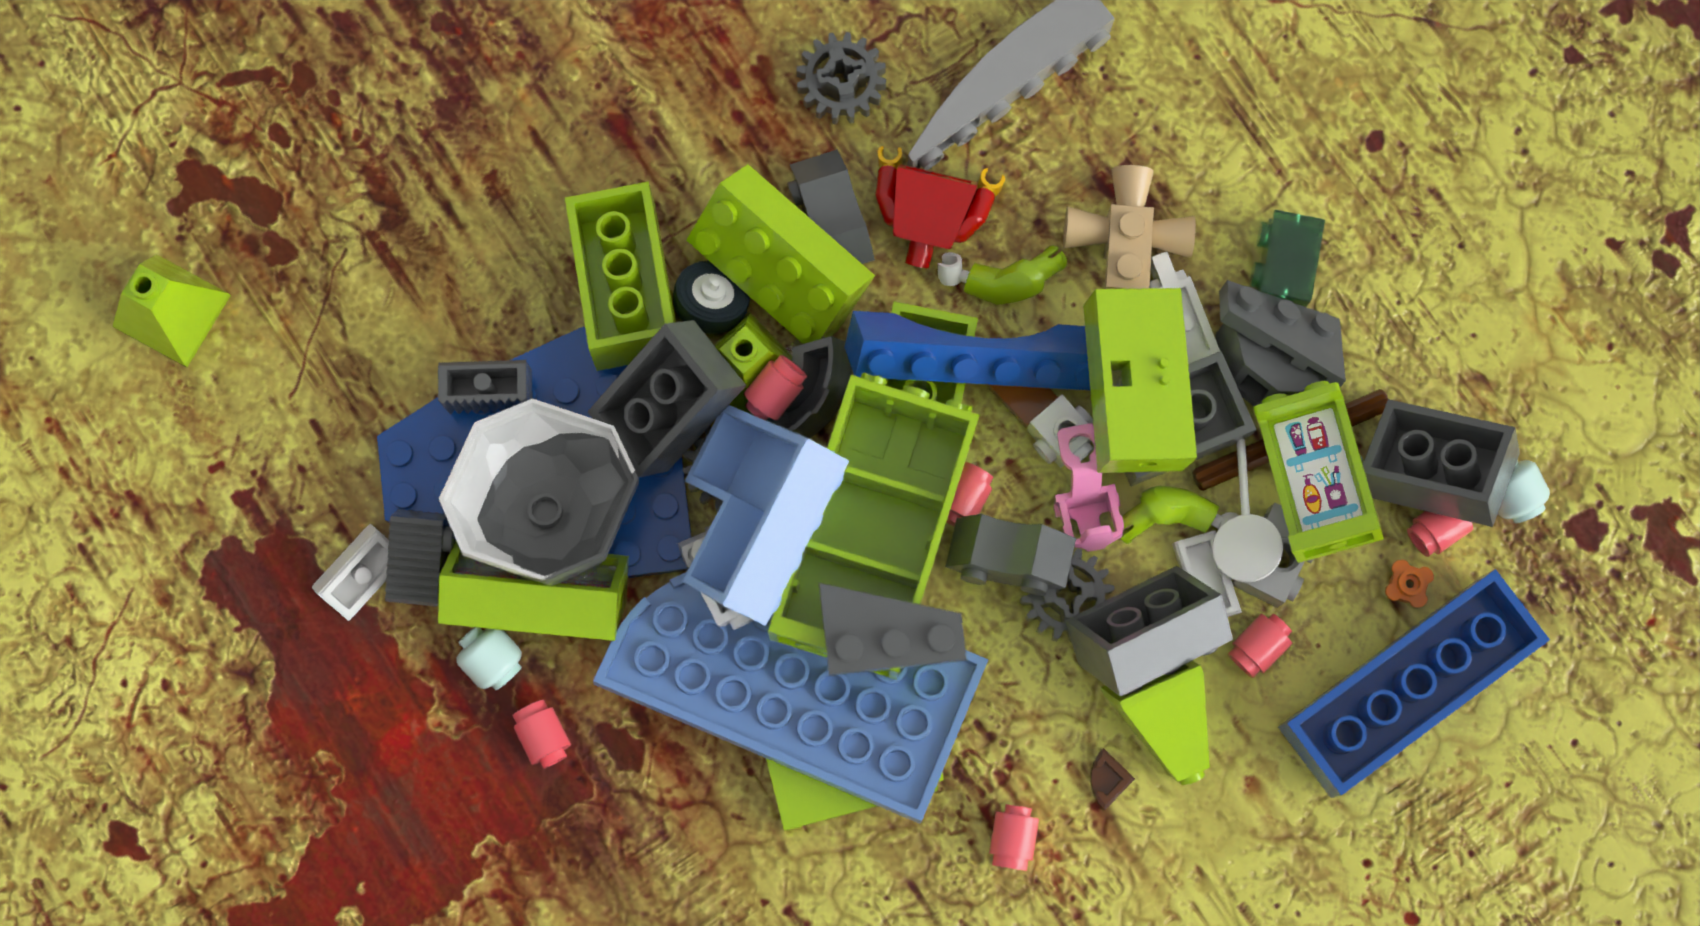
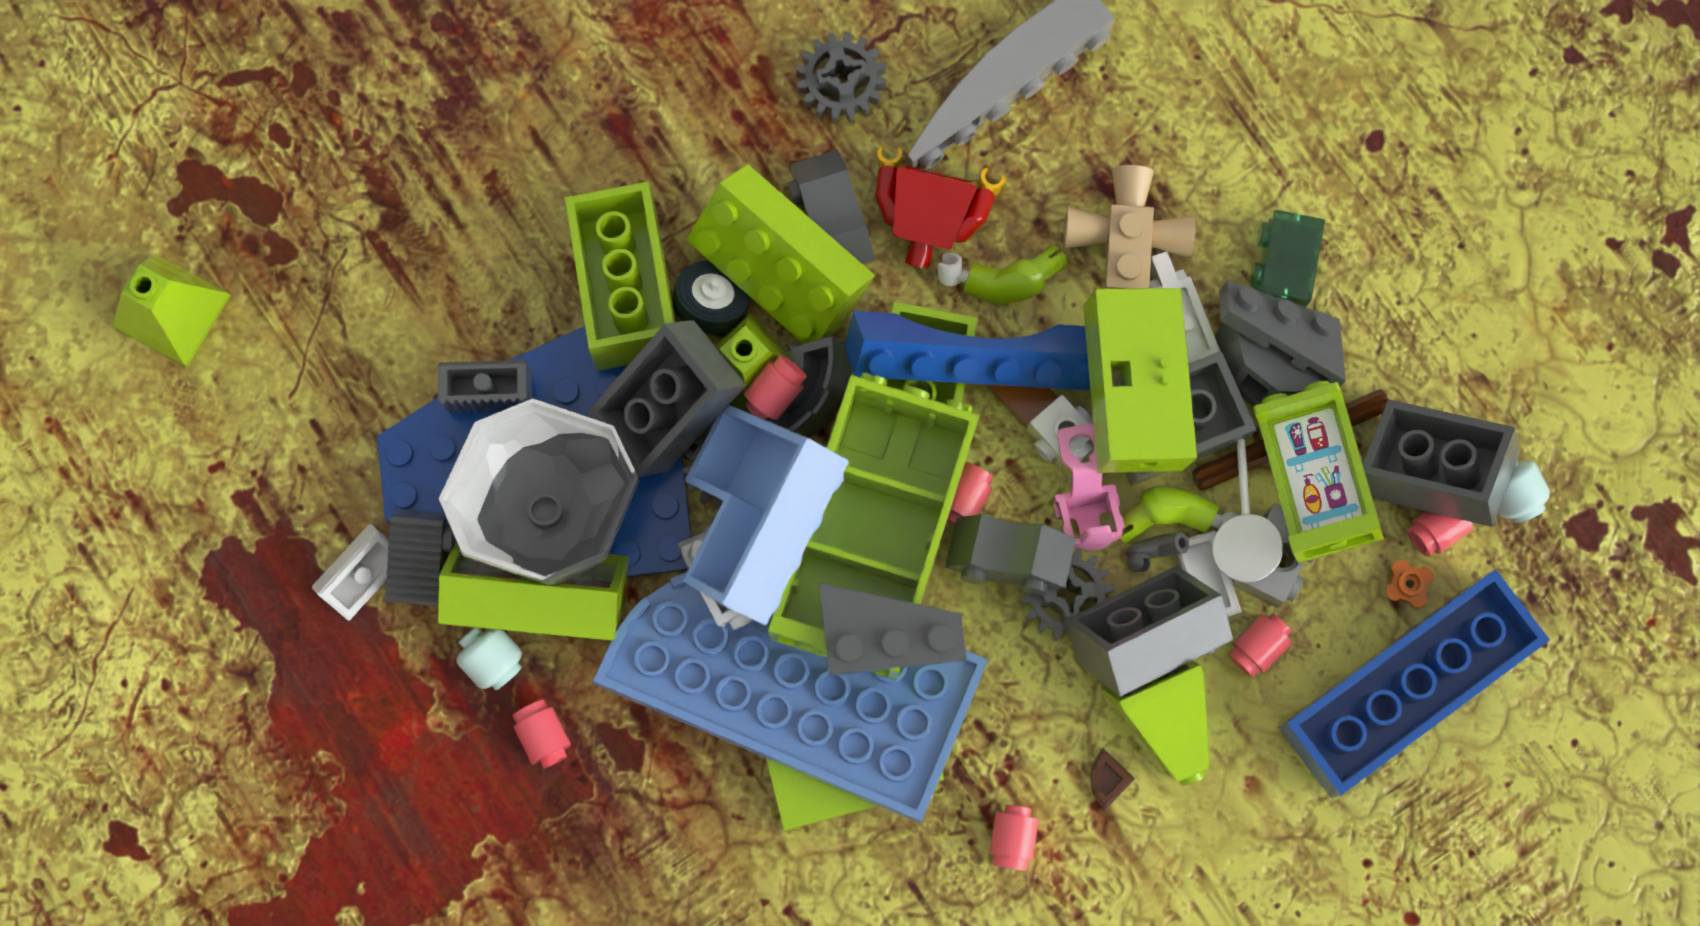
none -> dark grey arm [1125,532,1189,572]

